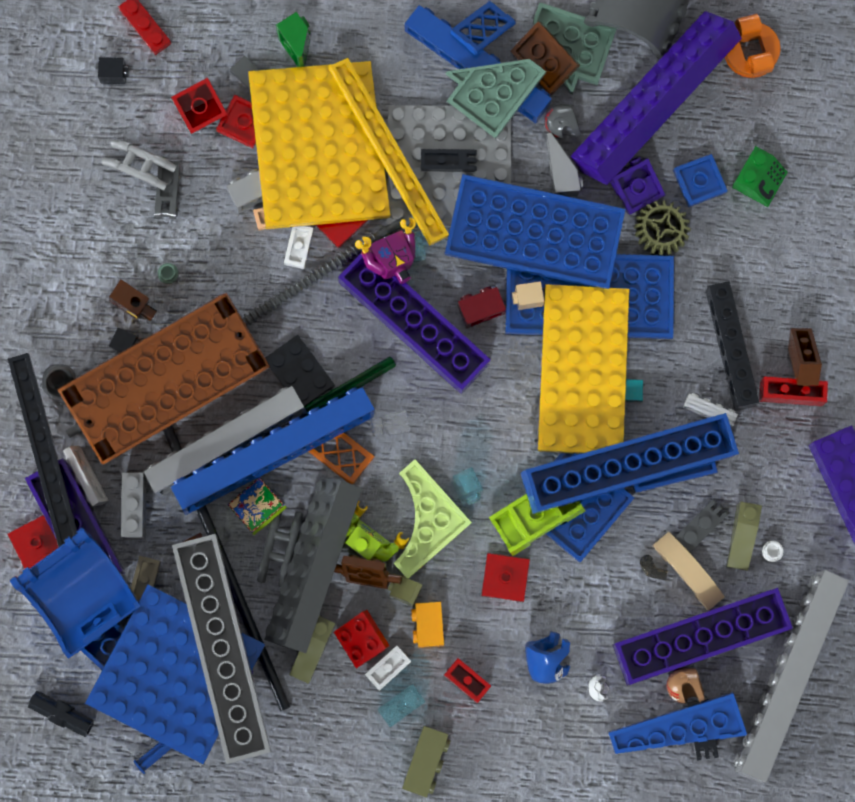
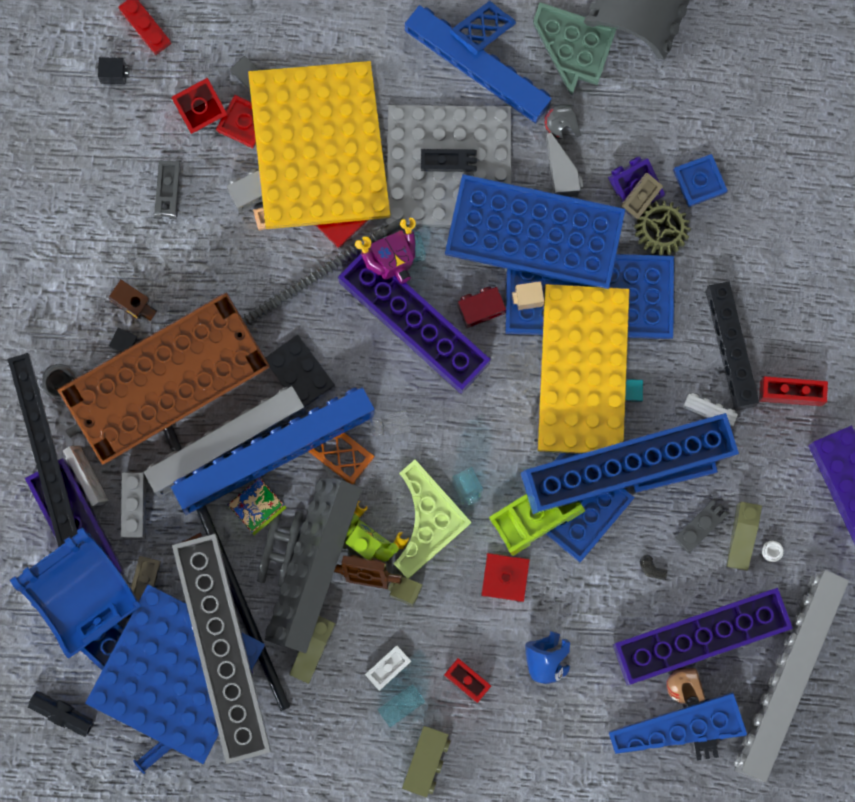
red plate [7,515,59,569] -> none
light grey piece [102,139,177,190] -> none
sand green plate [157,263,179,284] -> none
green slope [276,12,311,67] -> none
white plate [284,226,314,269] -> none
dark green axle [304,357,396,416] -> none
yellow plate [329,58,449,246] -> none
red plate [334,609,390,669] -> none
light orange brick [411,602,444,648] -> none
sand green wing [445,59,546,139] -> none
reddish brown plate [511,21,580,95] -> none
dark purple brick [571,11,742,185] -> none
white plate [589,674,609,702] -> none
tan slope [652,532,725,611] -> none
orange piece [725,14,781,78] -> none
green slope [732,146,788,207] -> none
reddish brown brick [788,328,822,386] -> none
none -> dark tan plate [621,173,663,219]

